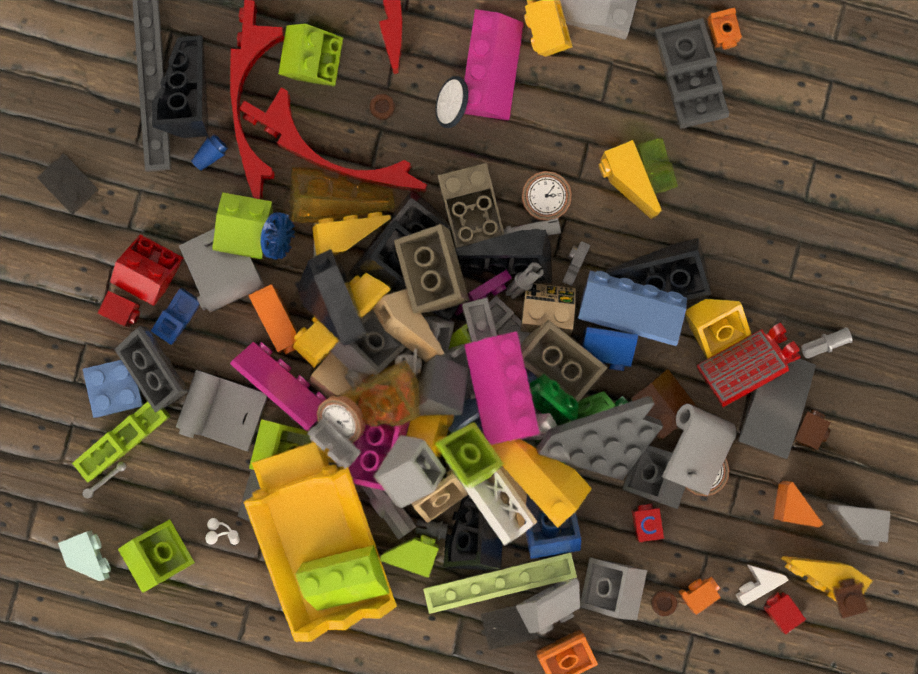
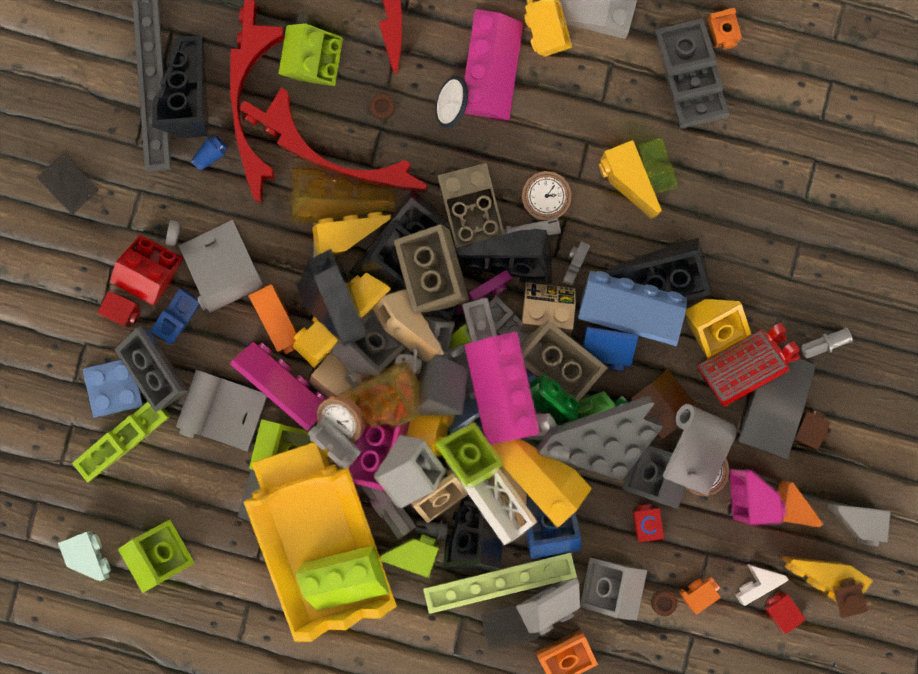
light grey hinge [83,462,126,498] -> none
white piece [205,518,240,545] -> none
lime slope [212,192,273,259] -> none
blue wheel [261,212,295,260] -> none
light grey axle [506,263,543,299] -> none
none -> light grey tile [166,220,180,246]
none -> dark pink slope [729,469,786,525]

